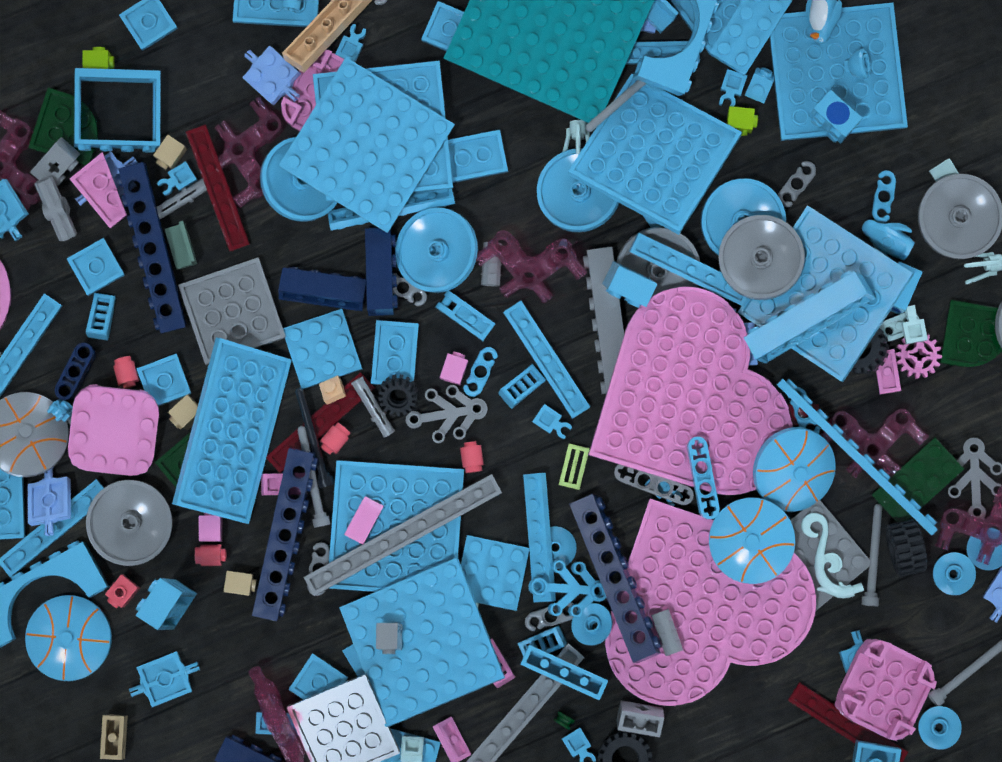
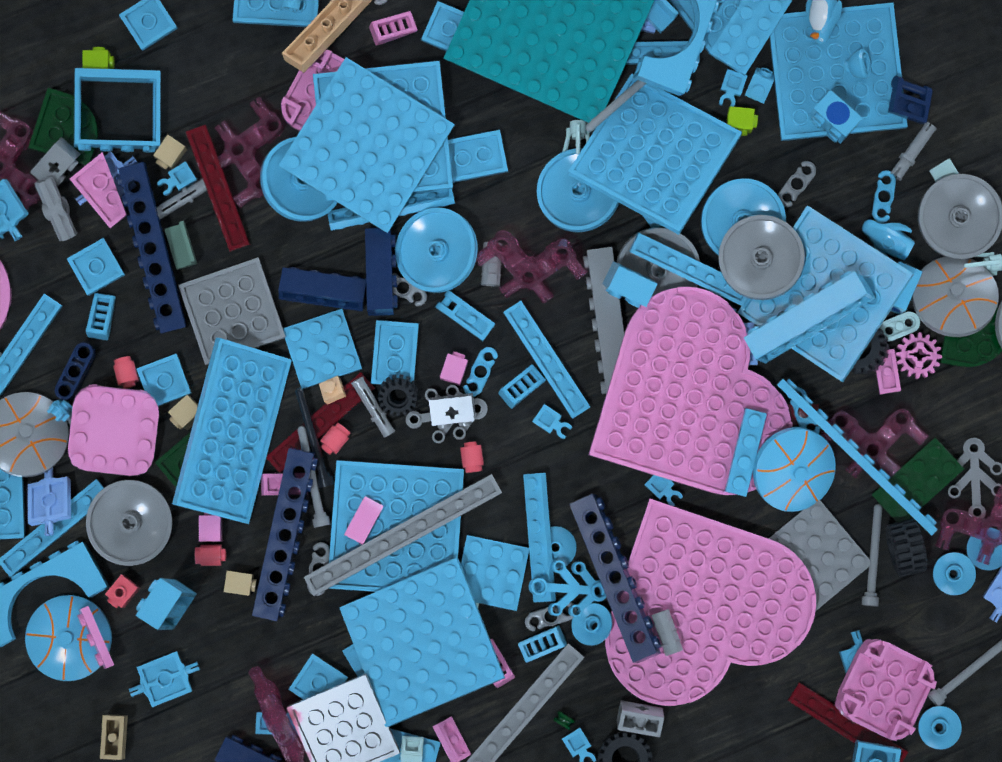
light blue plate [242,45,301,105] -> none
medium azure plate [335,24,366,63] -> none
light grey brick [376,623,402,654] -> none
medium azure brick [520,645,608,700] -> none
yellowish green tile [559,444,589,490] -> none
light grey beam [614,465,694,505] -> none
medium azure beam [687,437,719,519] -> none
medium azure dish [709,498,795,584] -> none
light aqua plant [801,513,864,598] -> none
light aqua plate [902,305,928,344] -> none
none -> bright pink plate [77,606,114,669]
none -> bright pink slope [369,11,417,46]
none -> brick [429,393,476,429]
none -> medium azure plate [724,408,767,497]
none -> dark blue plate [888,76,932,124]
none -> light grey pin [890,122,937,181]
none -> light grey dish [912,257,999,337]

